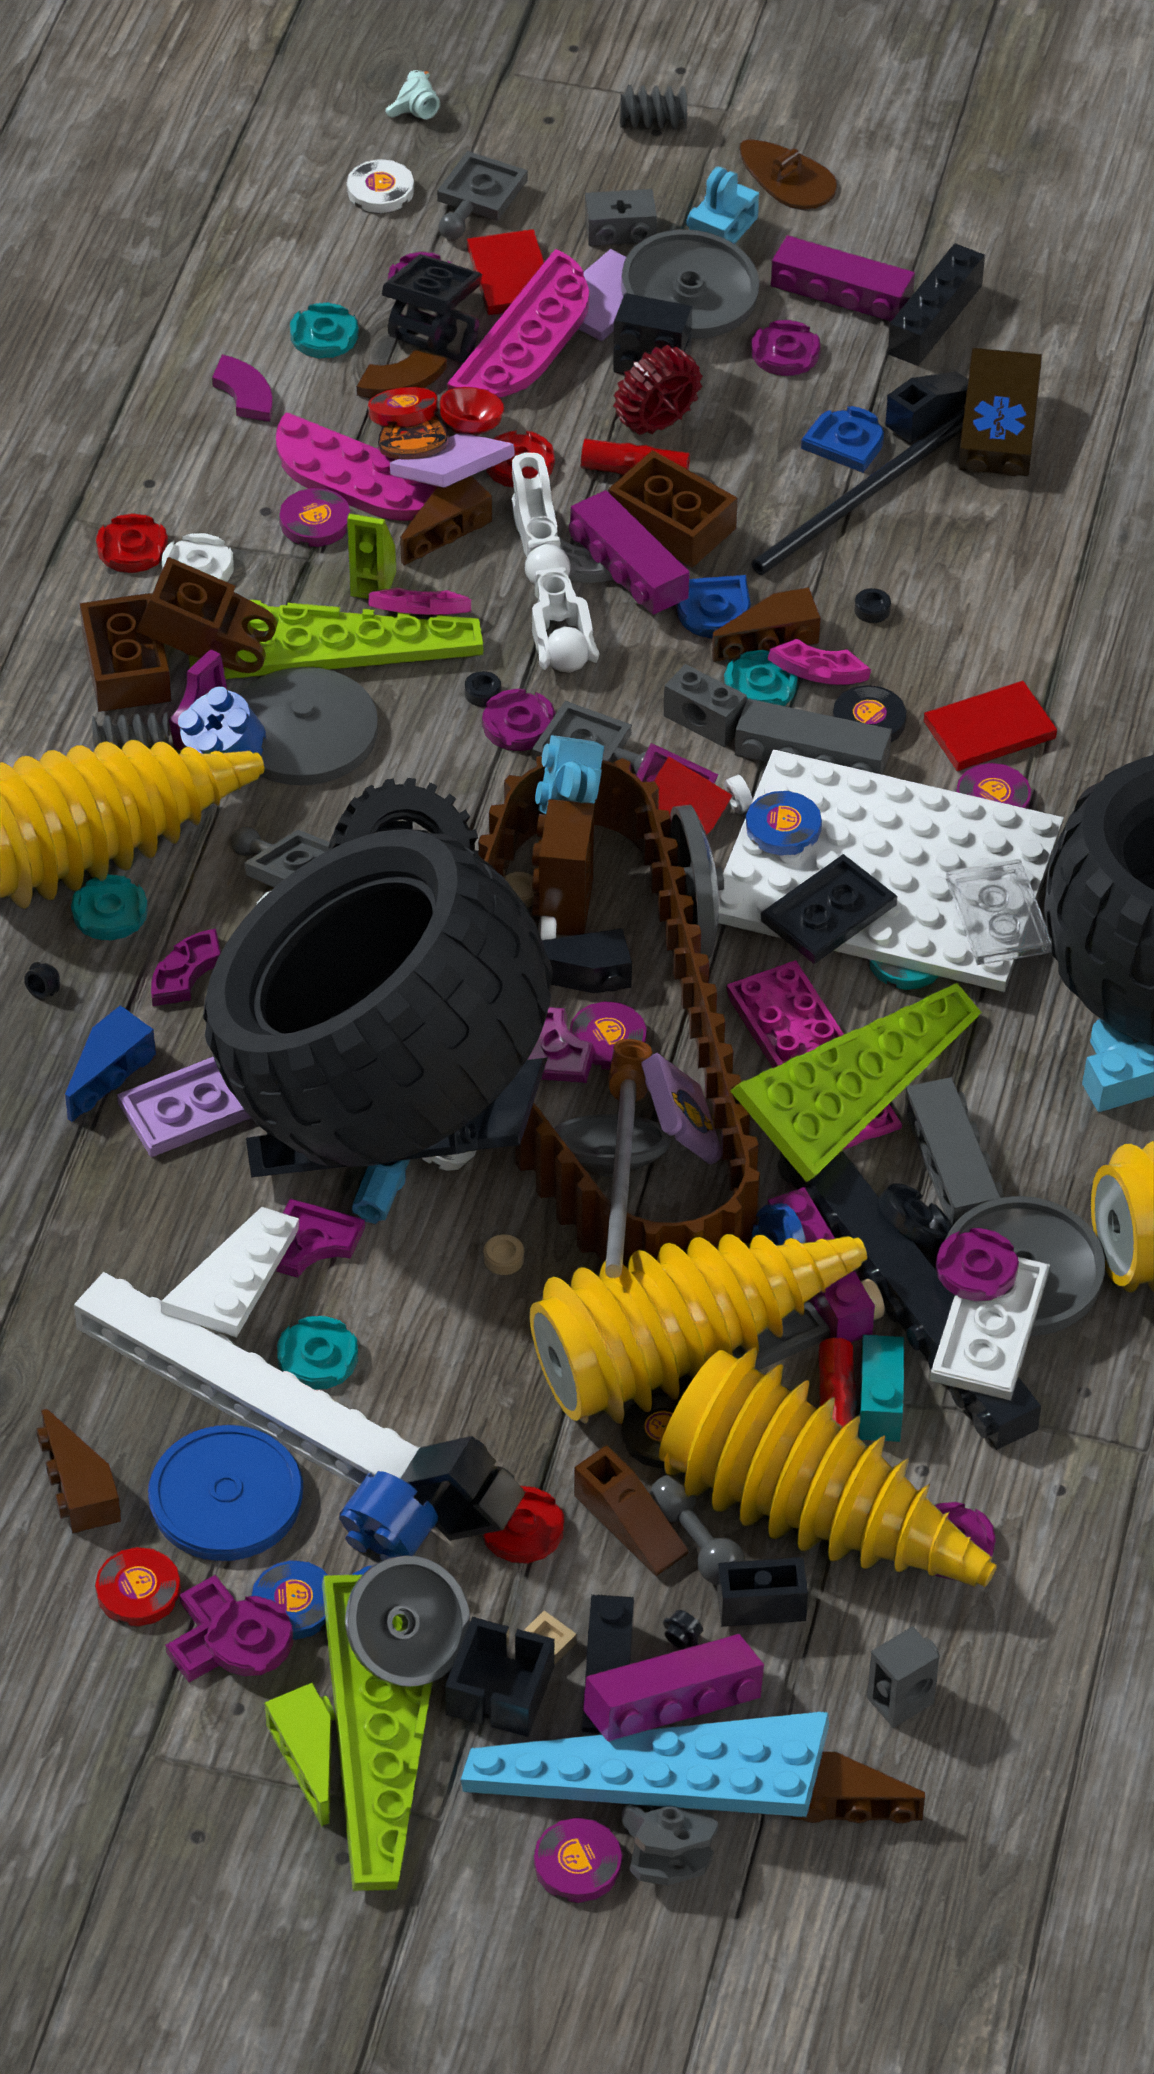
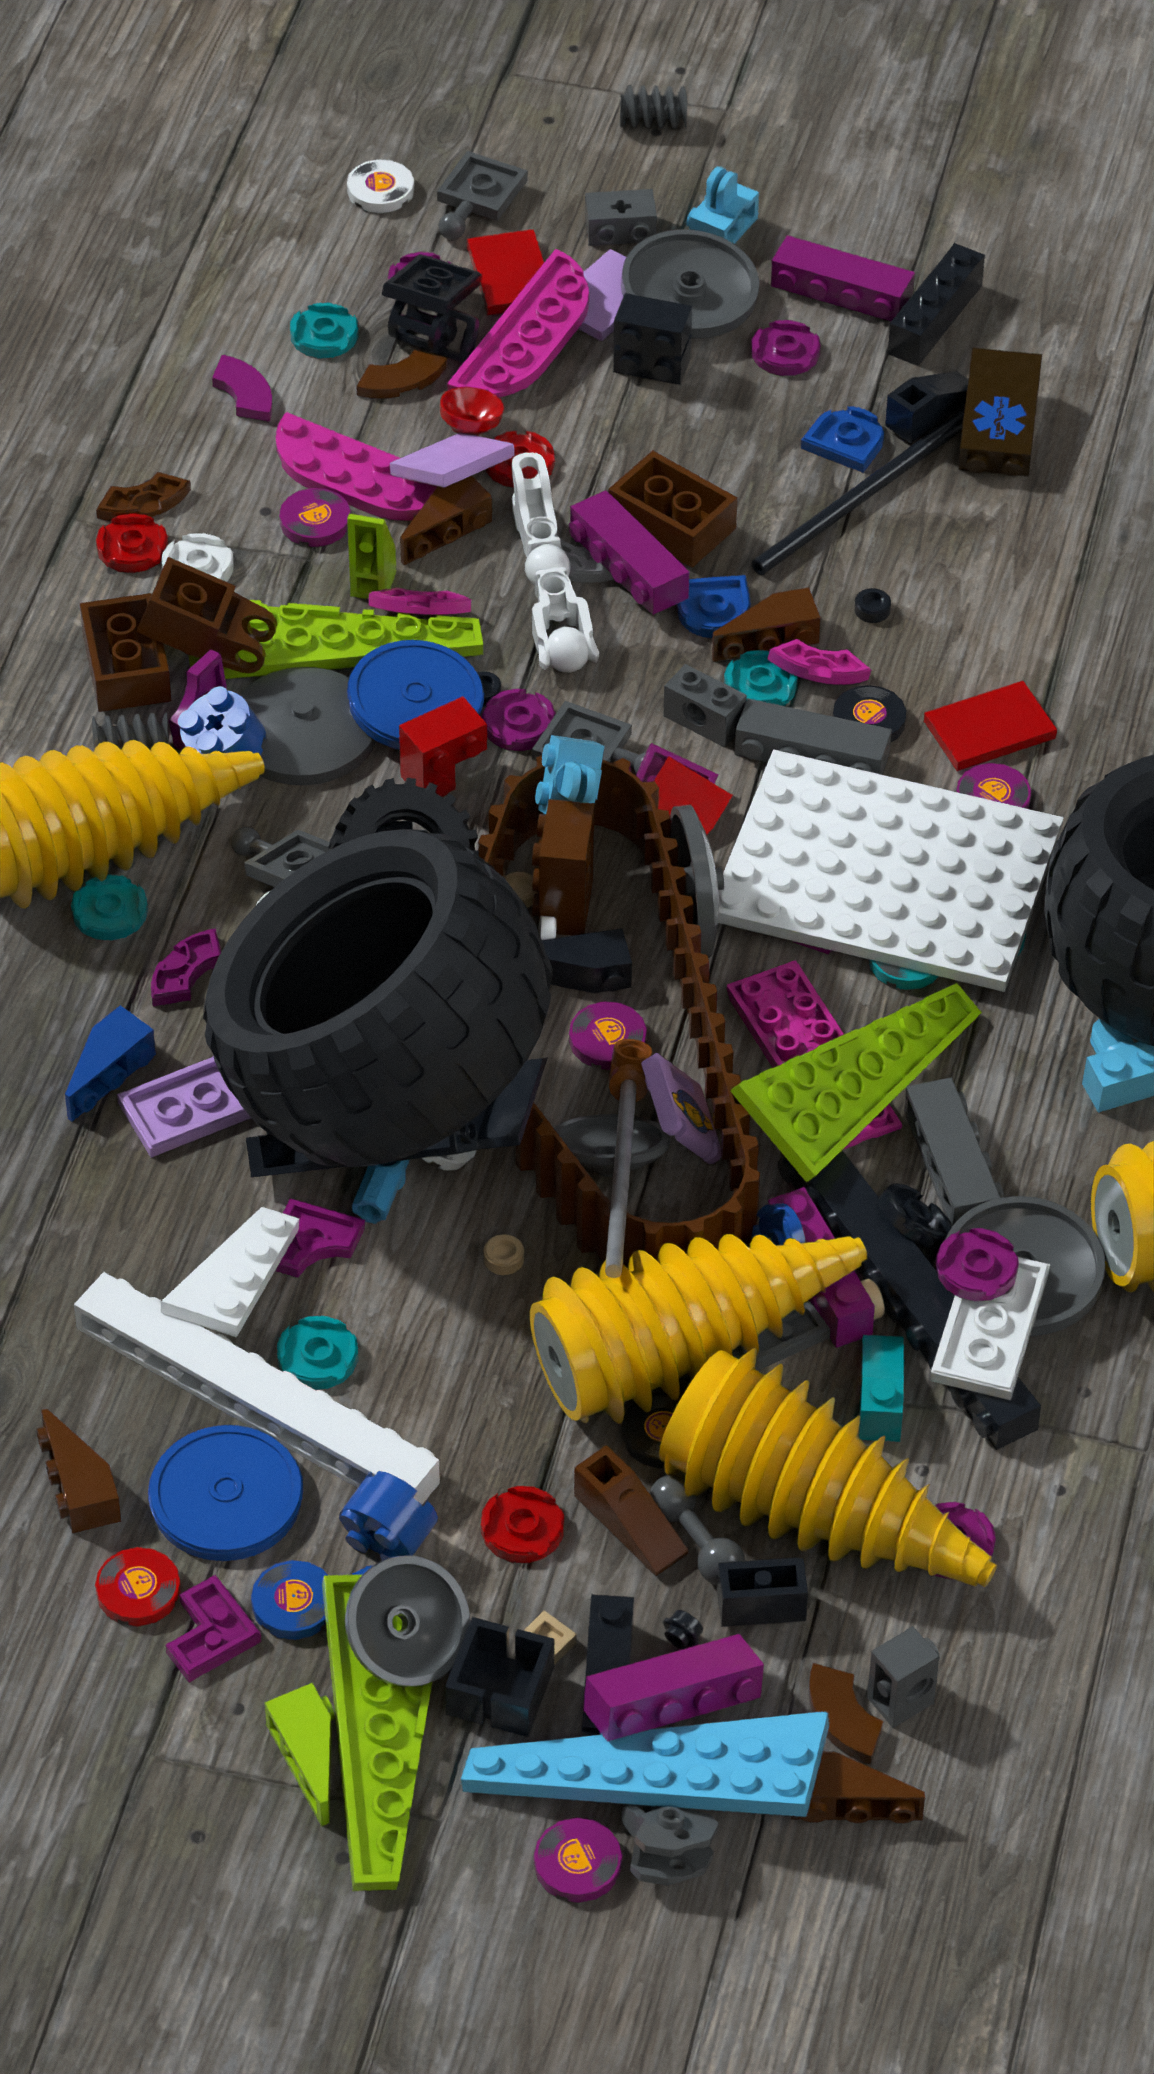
black plate [24,962,61,999] -> none
magenta tile [207,1596,293,1676] -> none
red tile [368,387,439,427] -> none
shield [378,413,449,460] -> none
light aqua animal [385,70,440,119] -> none
black piece [400,1436,526,1541] -> none
magenta tile [527,1007,595,1083] -> none
red axle [580,438,690,476] -> none
dark red gear [613,345,703,435] -> none
white tile [724,775,753,814] -> none
reddish brown shield [740,139,837,210] -> none
blue tile [746,791,822,856] -> none
black tile [761,854,898,964] -> none
red axle [818,1338,857,1427] -> none
clear tile [946,859,1051,966] -> none
none -> reddish brown tile [96,472,191,521]
none -> blue brick [347,640,484,750]
none -> red brick [399,696,487,797]
none -> reddish brown tile [809,1663,884,1764]

